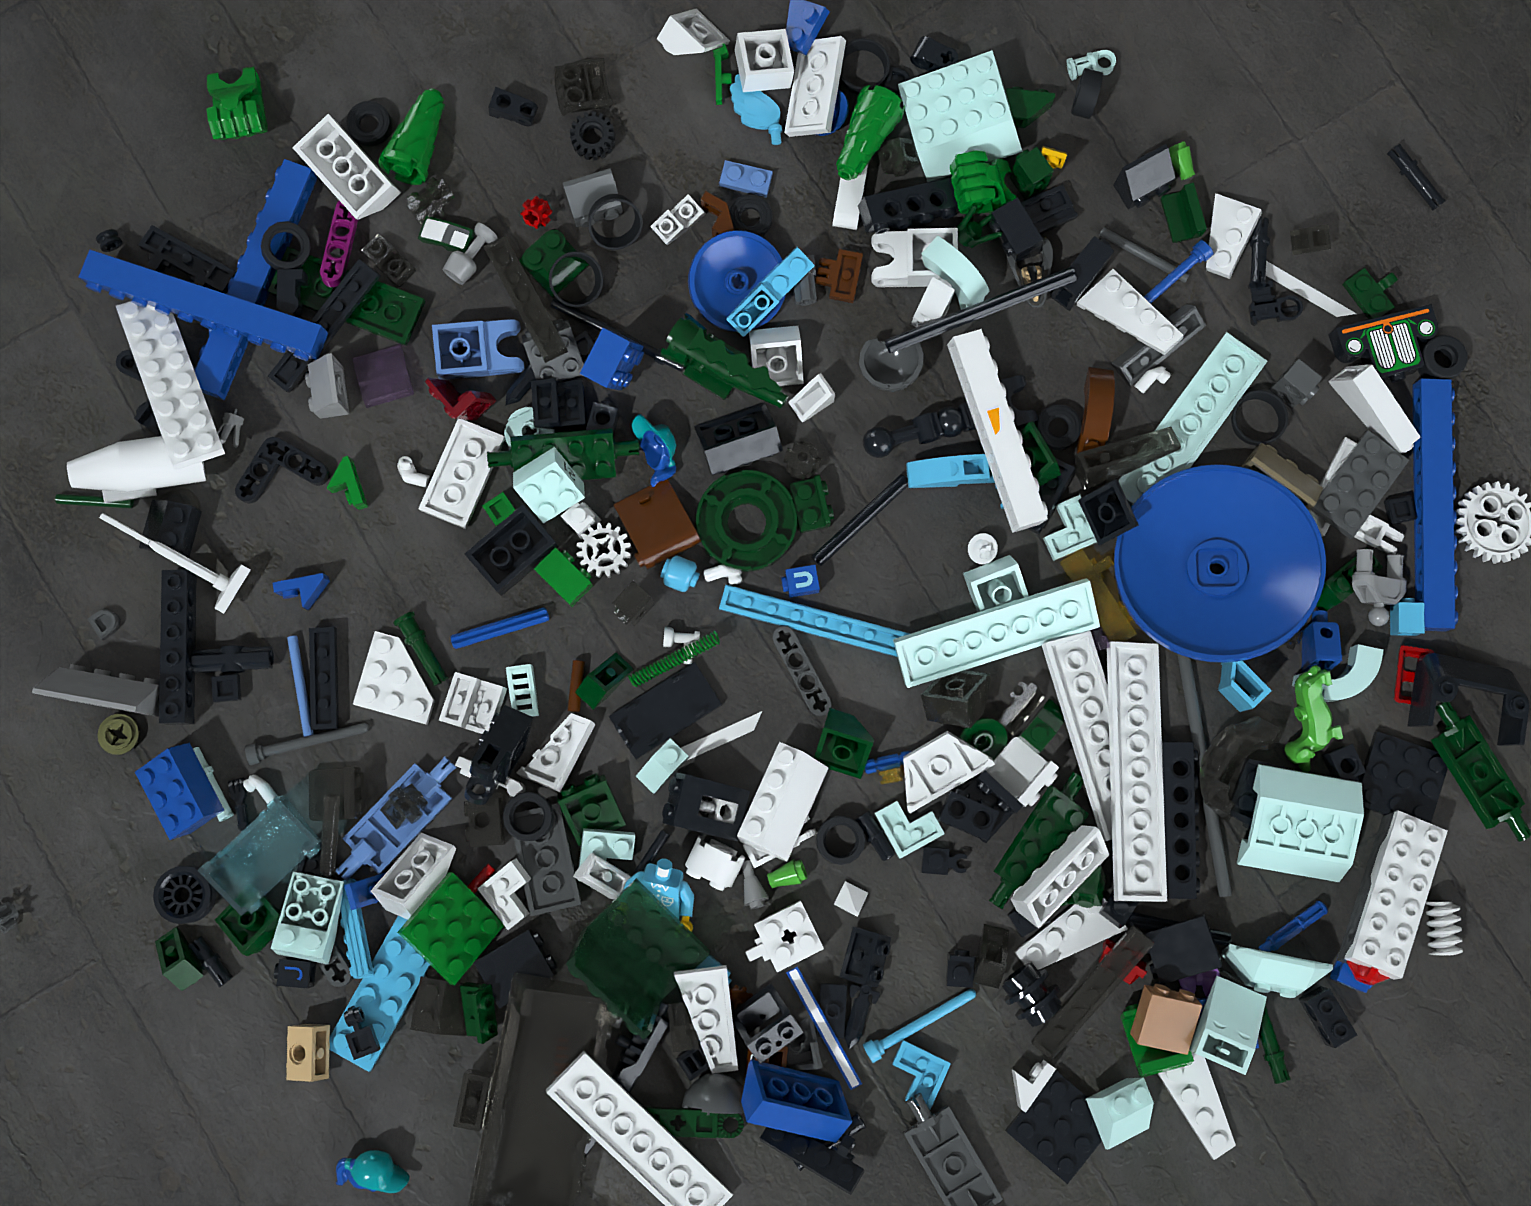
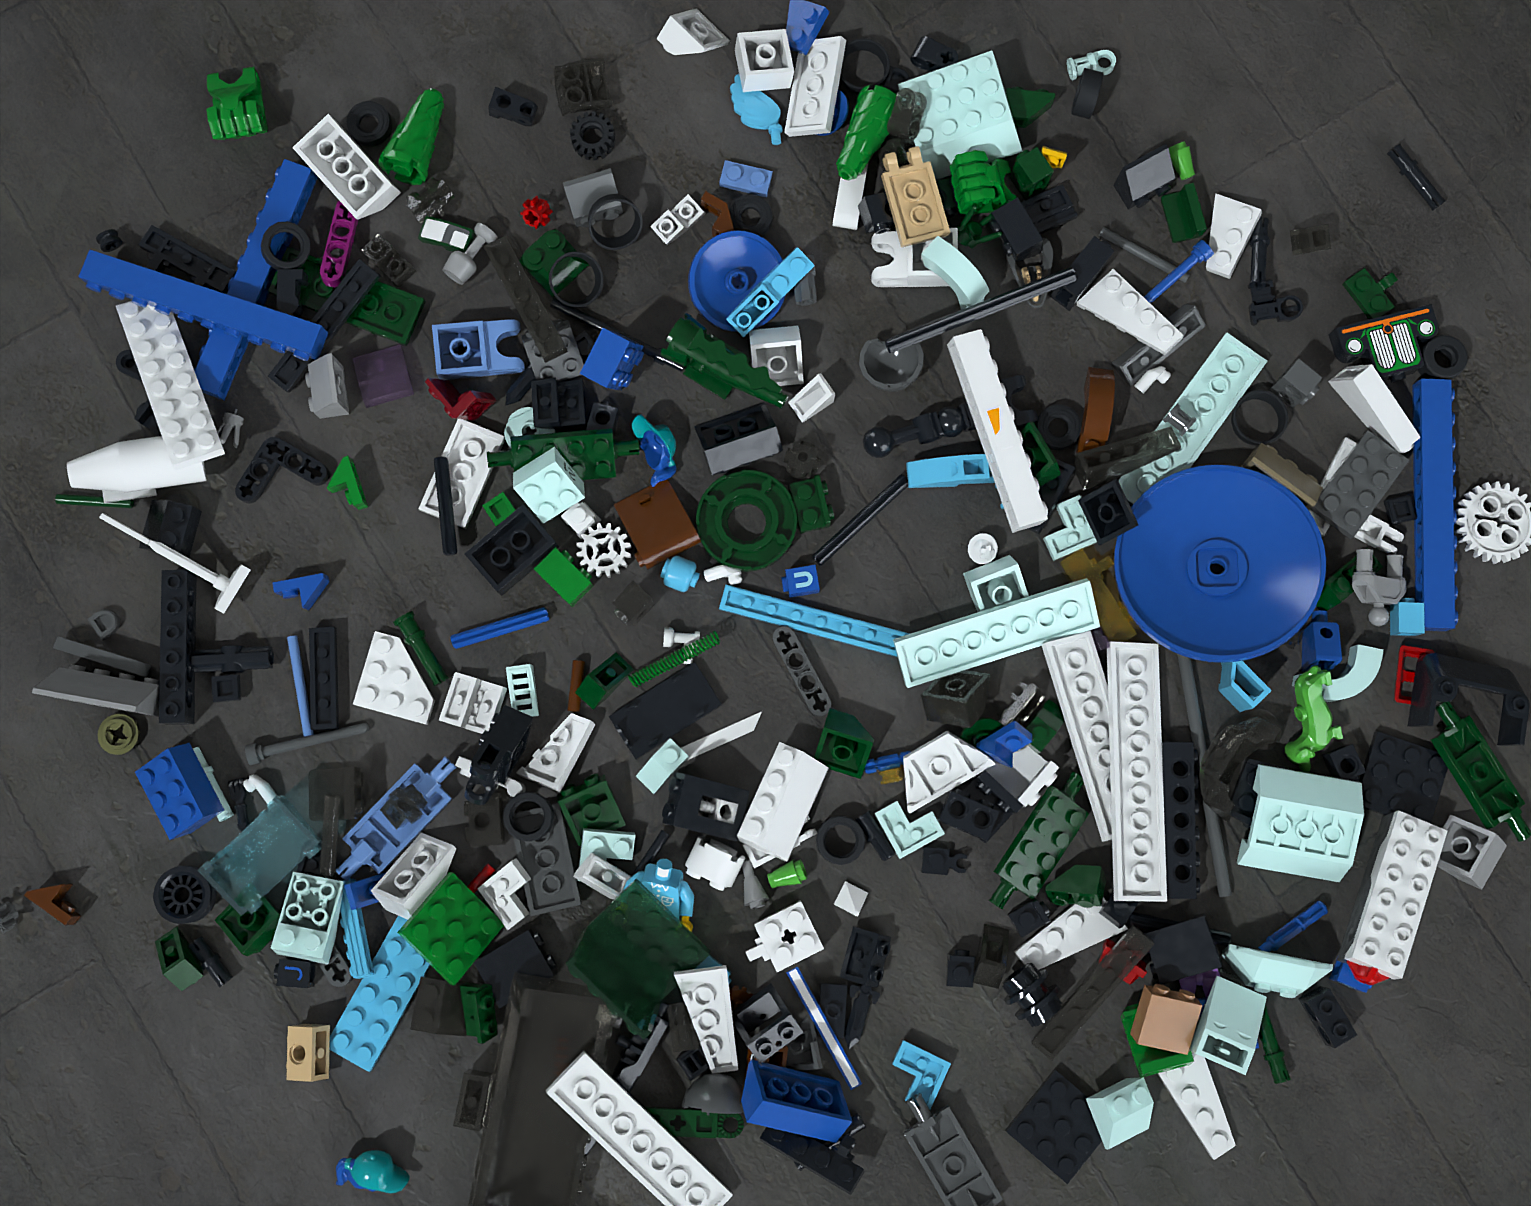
black plate [344,1006,381,1060] -> none
white arm [397,456,430,488] -> none
green piece [712,43,732,105] -> none
reddish brown hinge [815,249,863,303] -> none
medium azure piece [863,989,976,1063] -> none
white slope [911,277,955,327] -> none
white slope [1011,825,1109,929] -> none
white slope [1012,1060,1056,1113] -> none
white sticker [1266,261,1357,317] -> none
white piece [1426,901,1463,955] -> none
none -> reddish brown slope [24,884,81,926]
none -> dark grey beam [53,636,152,677]
none -> black axle [434,456,458,556]
none -> tan tile [881,146,950,248]
none -> clear smoke piece [887,88,927,140]
none -> blue slope [976,721,1032,768]
none -> dark grey bush [1163,403,1197,436]
none -> light grey slope [1437,815,1507,890]

